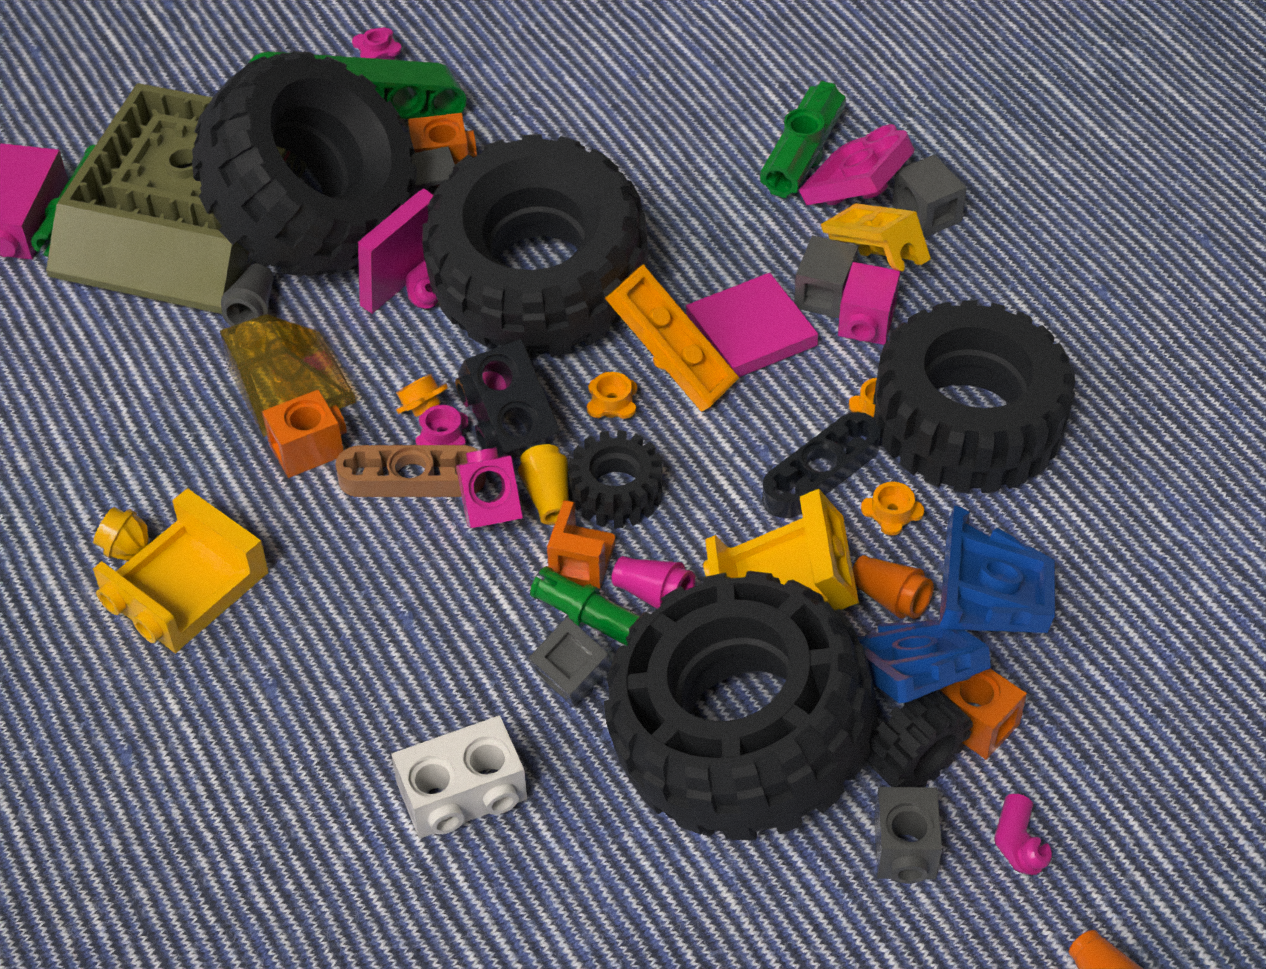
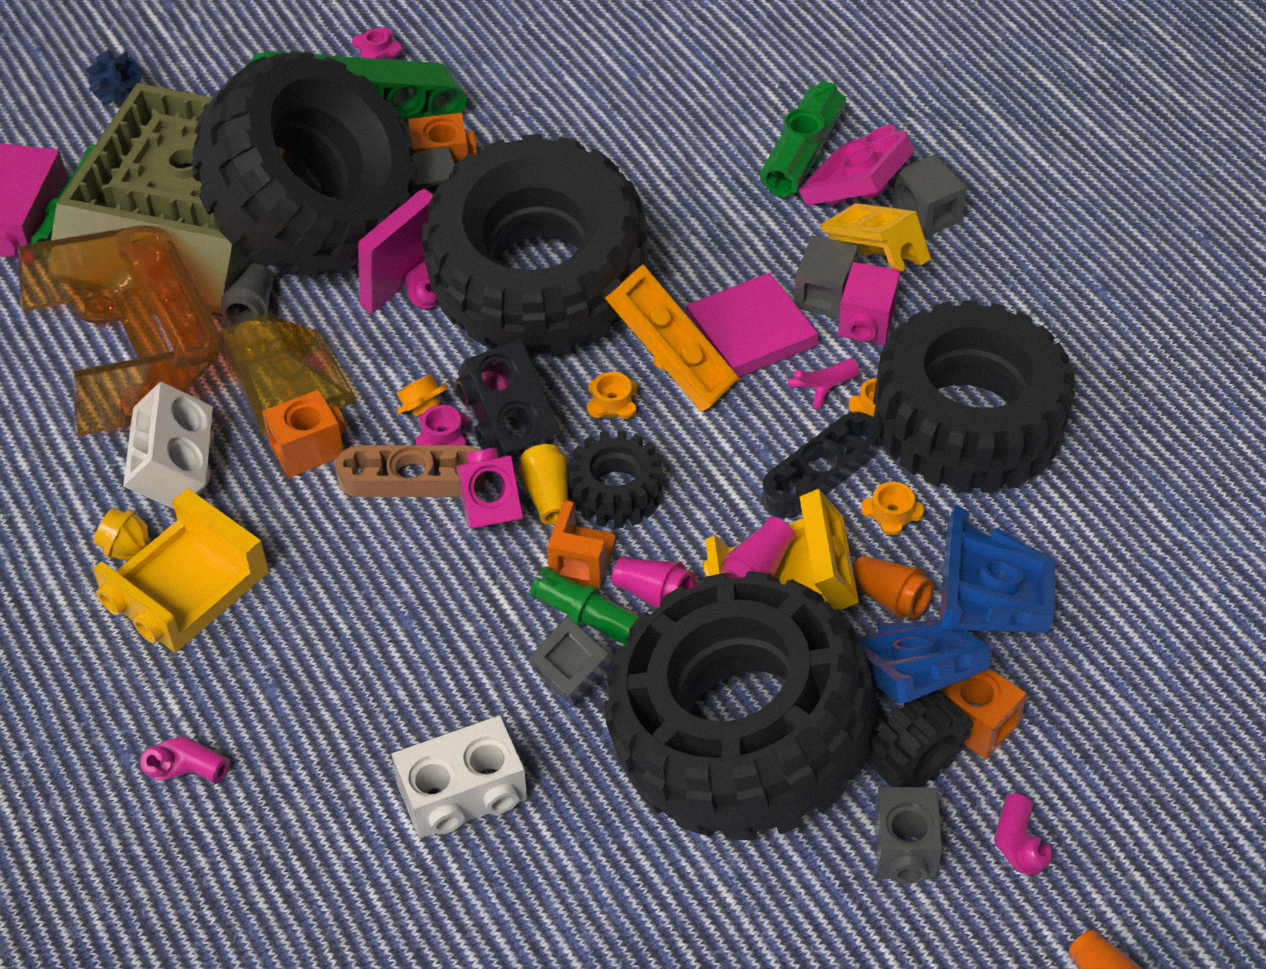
none -> clear orange windscreen [18,225,220,436]
none -> dark blue gear [86,50,142,108]
none -> white brick [123,381,214,509]
none -> dark pink arm [140,736,230,784]
none -> dark pink cone [720,516,795,578]
none -> dark pink bar [788,358,859,409]

